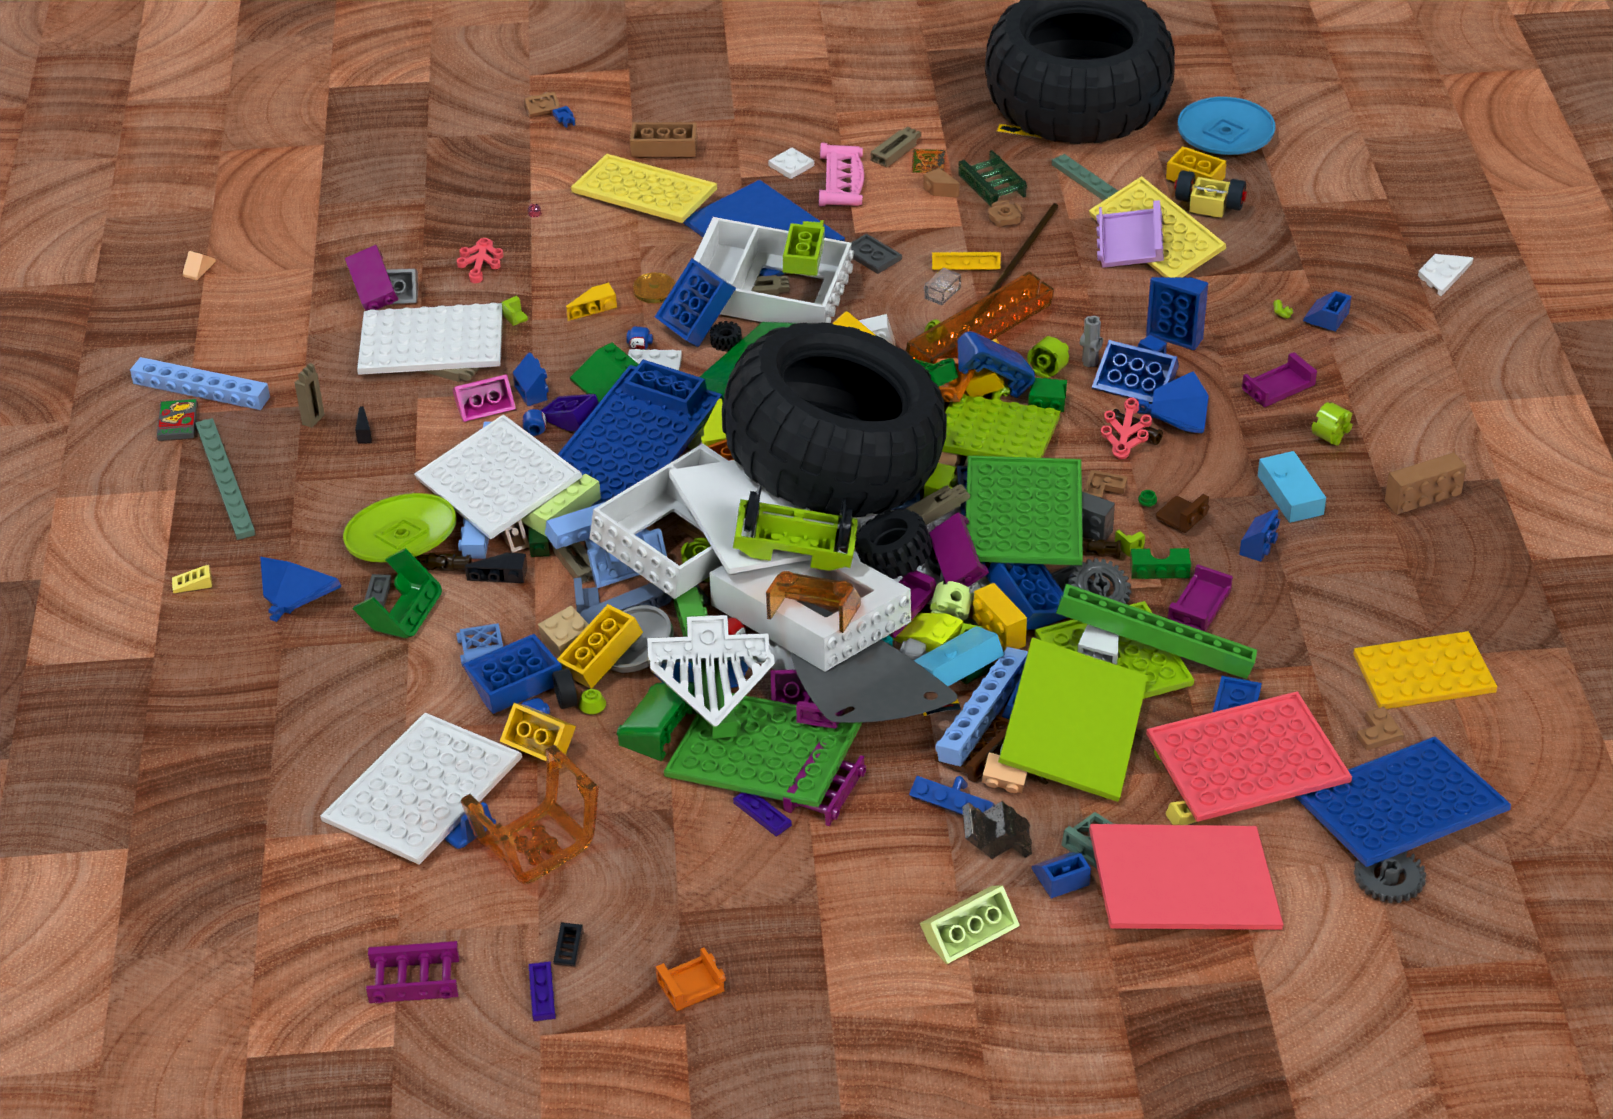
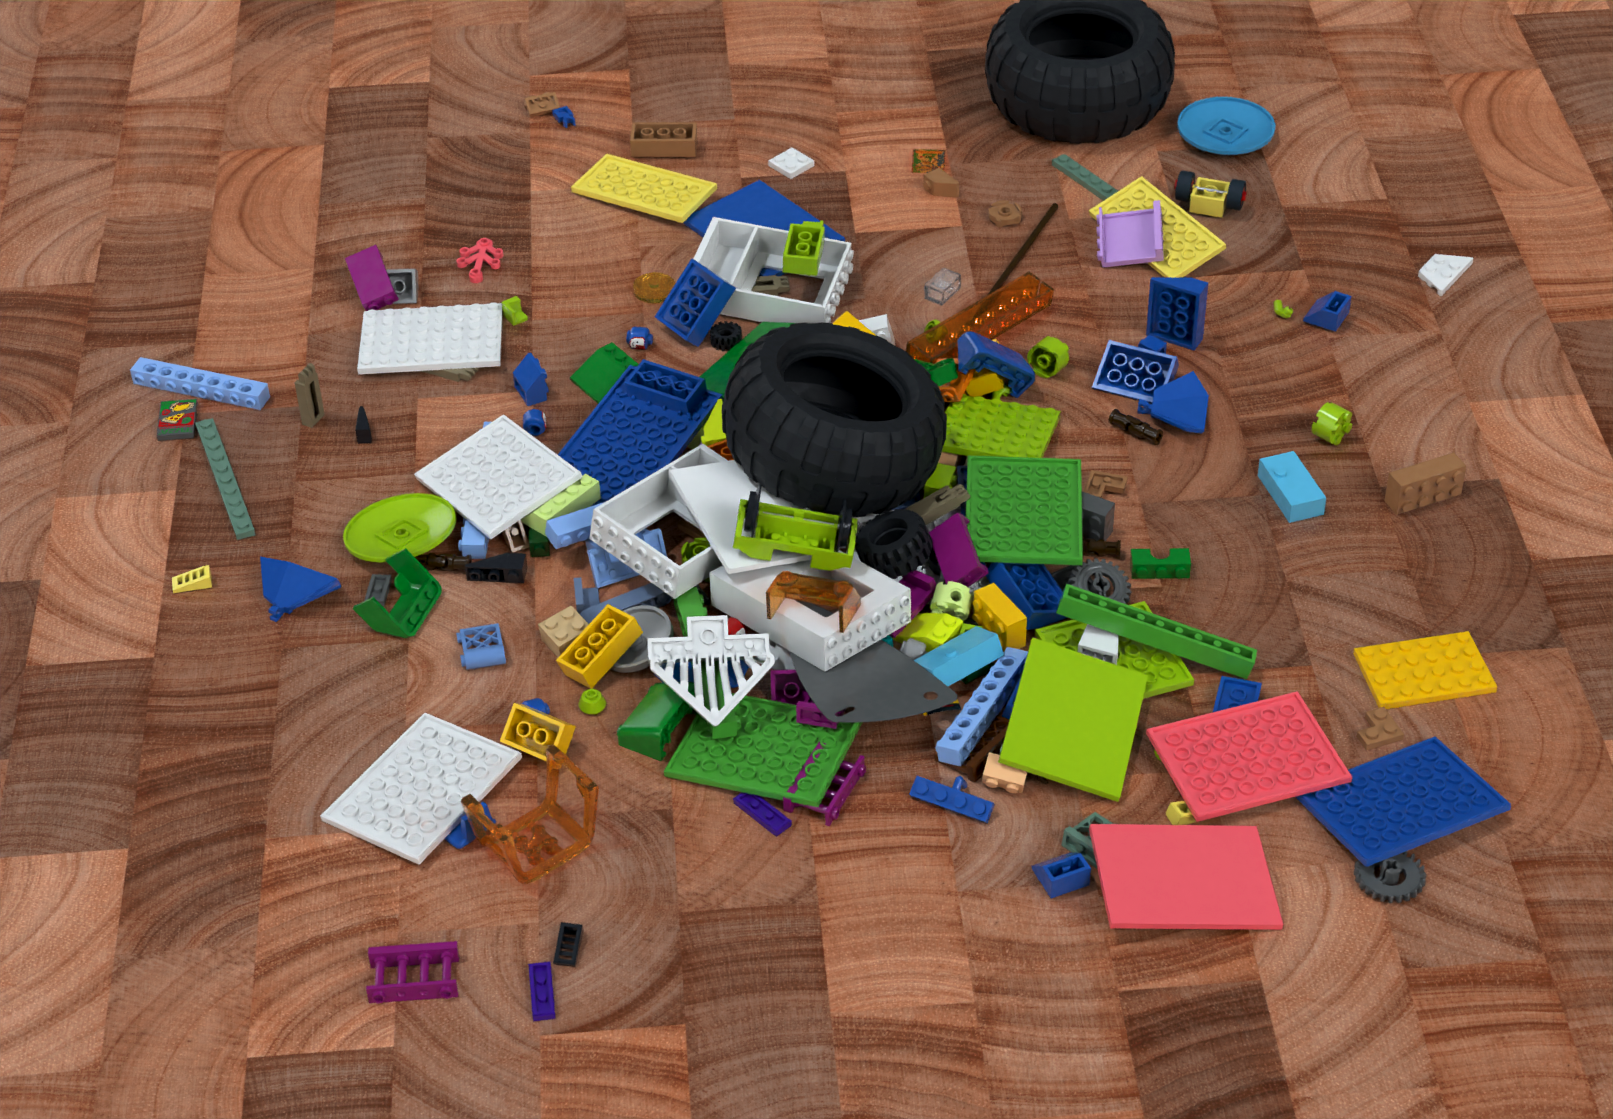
light nougat slope [183,251,216,280] -> none
dark pink slope [452,374,516,422] -> none
blue slope [463,634,562,714] -> none
clear pink hinge [528,203,541,218] -> none
dark purple slope [540,394,599,431] -> none
black tyre [552,668,577,709] -> none
dark tan hinge [553,542,594,584] -> none
yellow slope [566,283,617,321] -> none
white wing [628,349,682,371] -> none
orange panel [656,948,726,1012] -> none
bright pink piece [819,143,864,207] -> none
dark grey tile [851,234,902,274] -> none
dark tan hinge [871,127,922,168] -> none
yellowish green slope [920,886,1020,964] -> none
yellow fence [932,252,1000,270] -> none
clear green fence [958,150,1027,207] -> none
clear smoke bracket [962,801,1032,859] -> none
yellow sticker [997,124,1042,138] -> none
green hips [1028,378,1067,412] -> none
light grey piece [1079,315,1103,367] -> none
coral plant [1101,398,1152,459] -> none
lime panel [1115,530,1145,557] -> none
green plate [1138,490,1157,507] -> none
reddish brown bracket [1156,494,1209,533] -> none
yellow brick [1166,146,1227,183] -> none
magenta panel [1168,564,1233,632] -> none
blue slope [1239,509,1280,562] -> none
magenta panel [1242,352,1317,408] -> none

